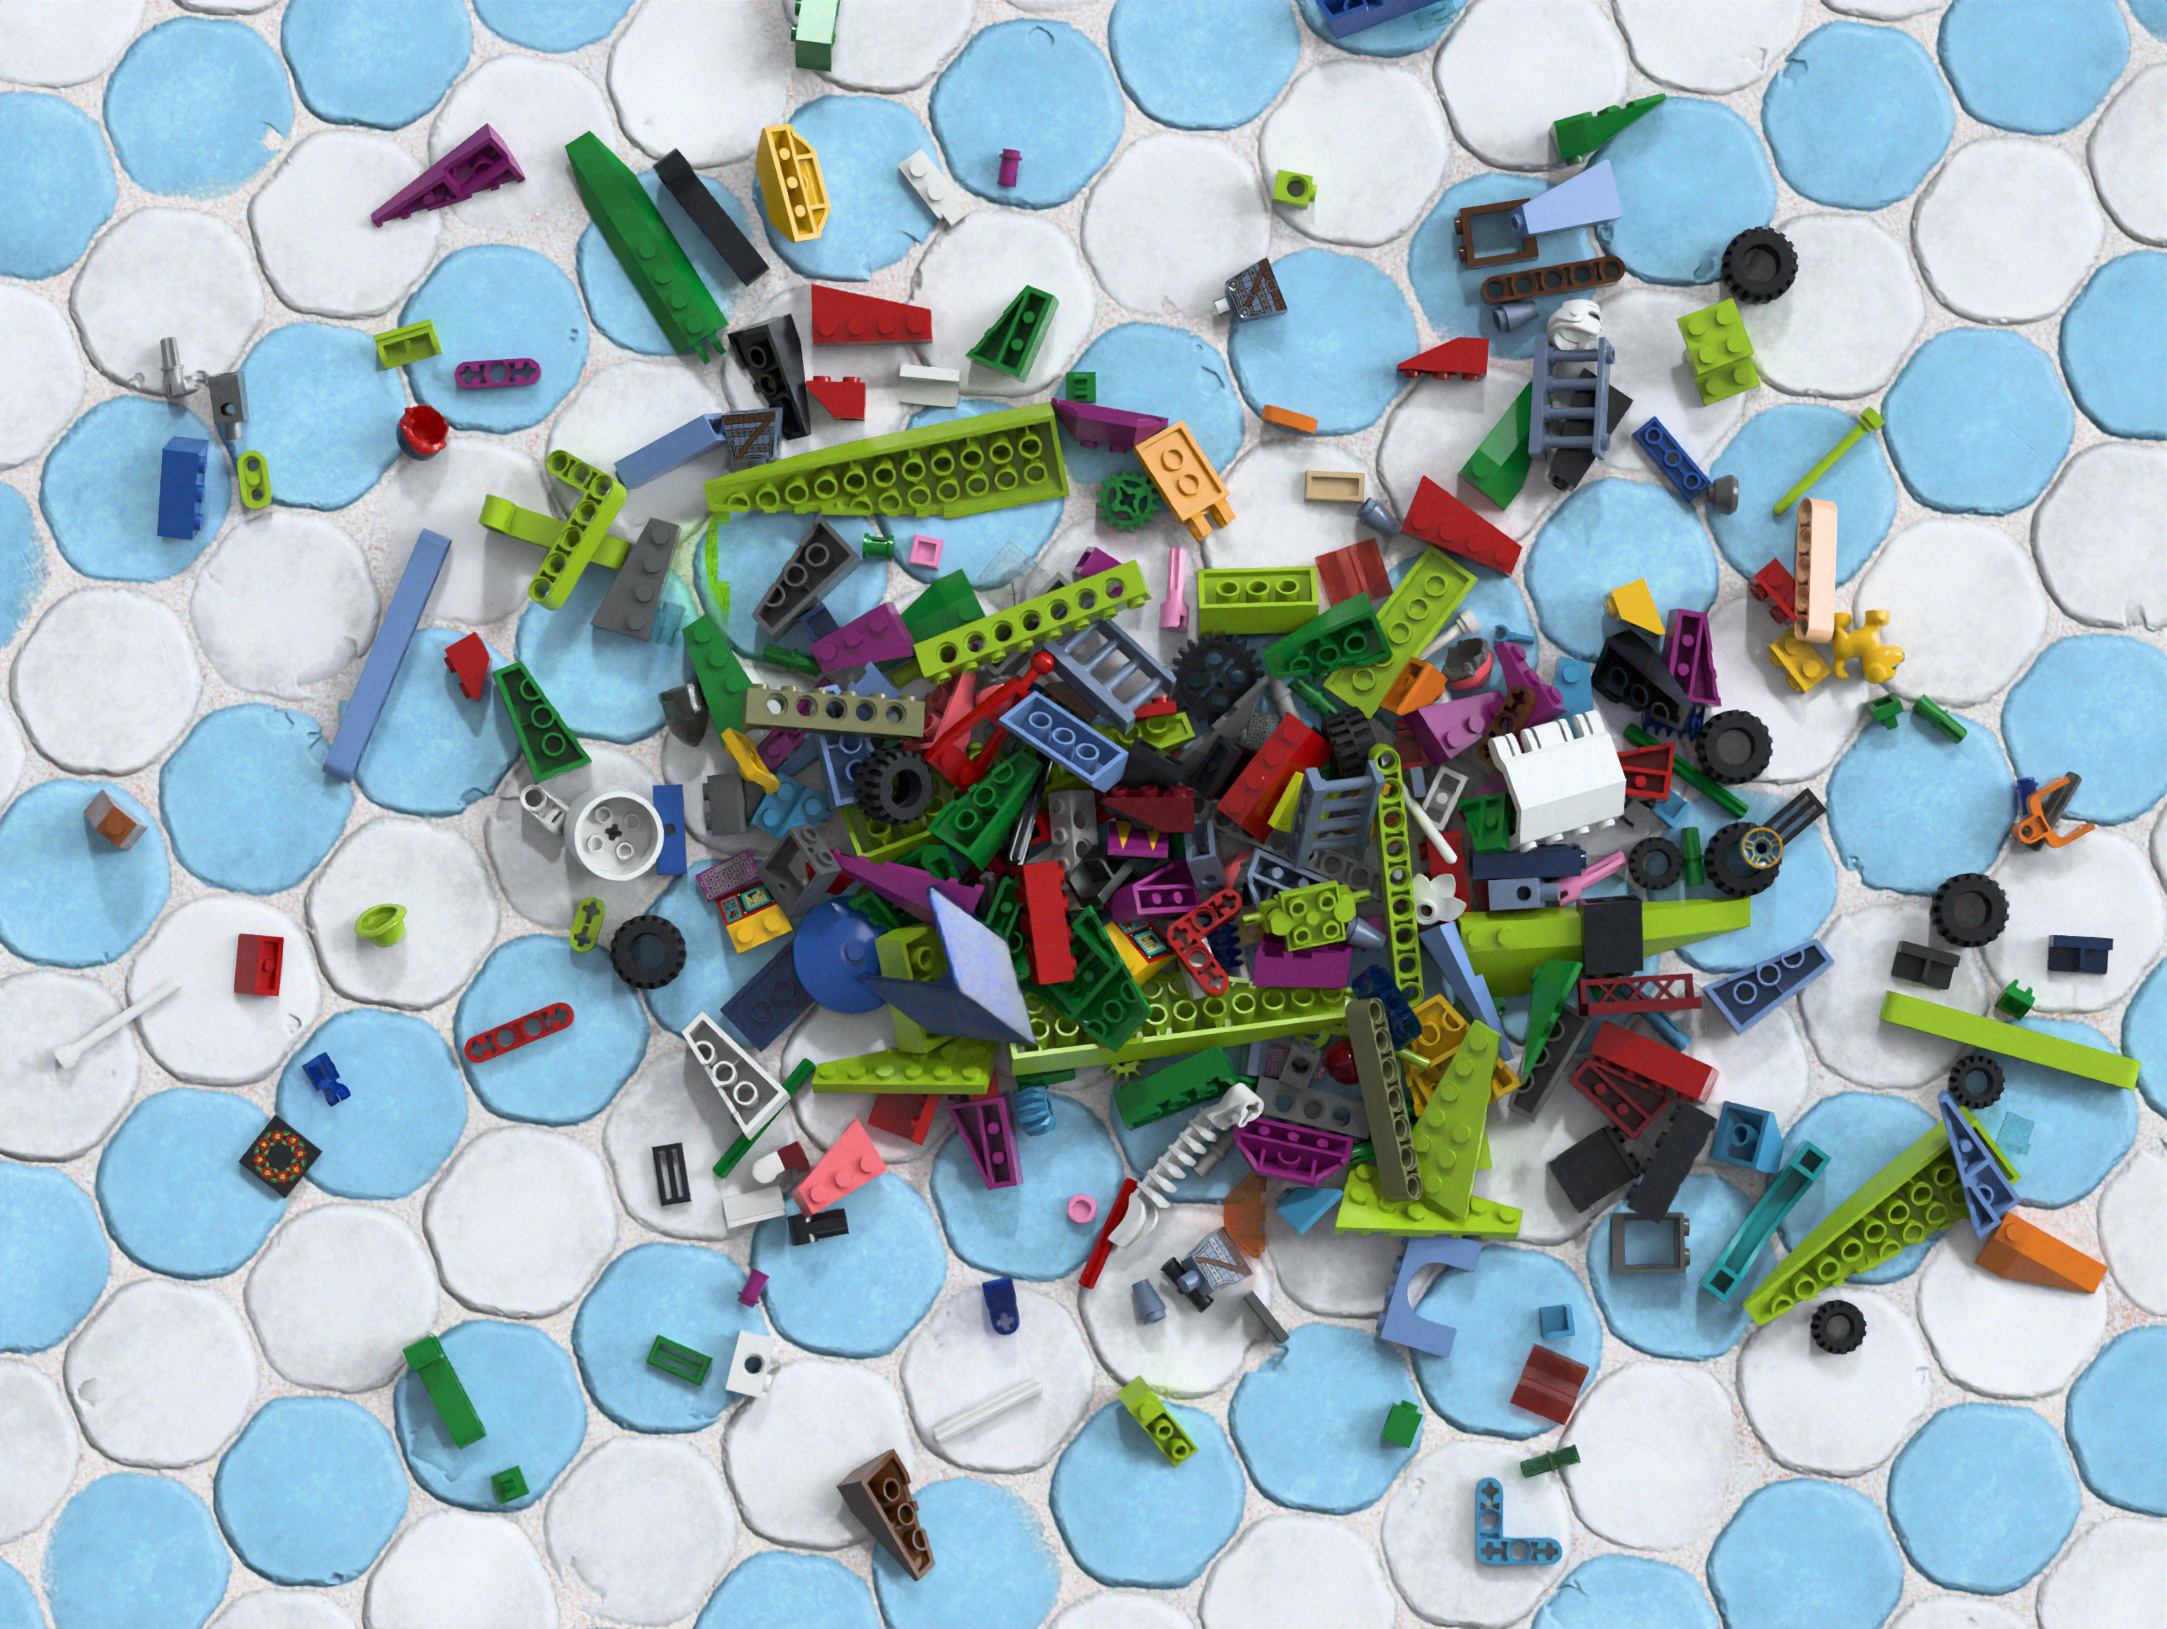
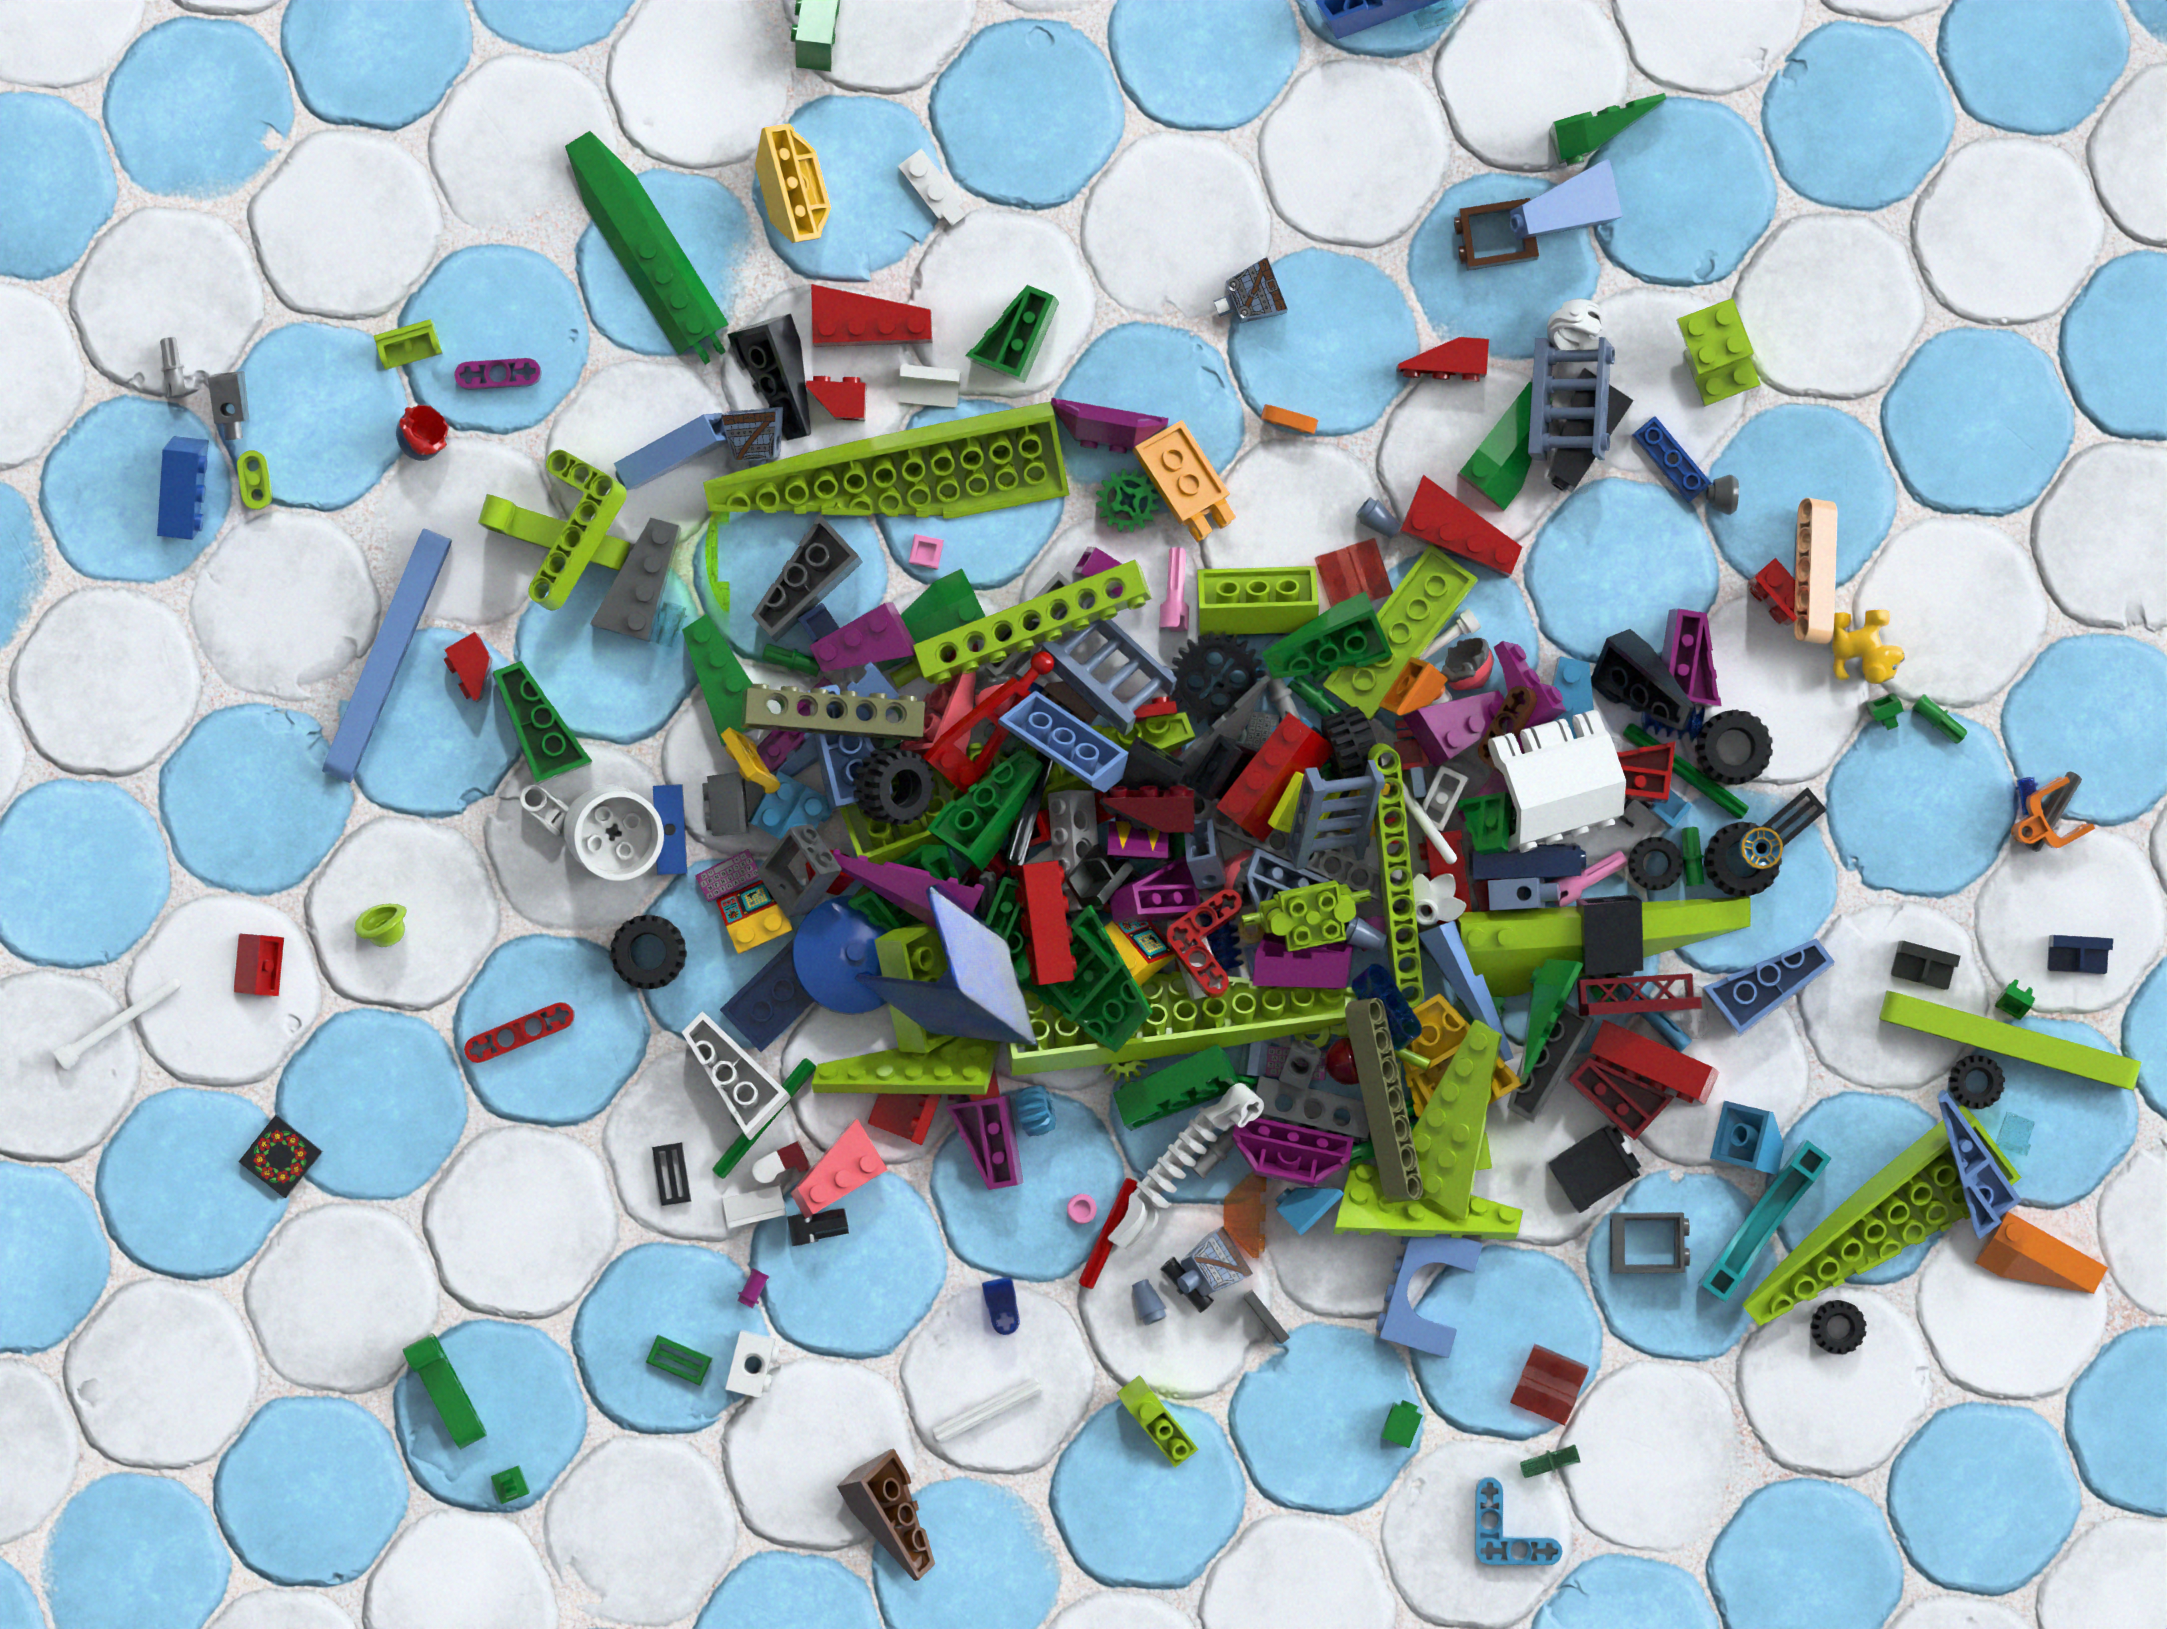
slope [84,789,149,850] -> none
clear blue plate [302,1052,351,1107] -> none
magenta wedge [371,123,526,228] -> none
lime beam [569,897,606,952] -> none
black beam [653,147,770,287] -> none
clear smoke helmet [657,682,709,747] -> none
green bush [862,533,894,562] -> none
clear slope [971,540,1052,611] -> none
magenta pin [997,149,1023,187] -> none
green axle [1016,1068,1076,1091] -> none
green tile [1066,372,1096,403] -> none
lime brick [1272,169,1317,209] -> none
tan tile [1304,470,1365,503] -> none
reddish brown beam [1480,256,1625,306] -> none
sand blue cone [1492,300,1539,333] -> none
dark azure hand [1493,624,1535,644] -> none
dark azure panel [1539,1304,1575,1339] -> none
yellow slope [1603,578,1666,639] -> none
black wedge [1625,1102,1718,1225] -> none
black tyre [1720,226,1799,305] -> none
yellow bracket [1766,626,1832,694] -> none
lime piece [1773,406,1885,516] -> none
black tyre [1930,873,2010,948] -> none

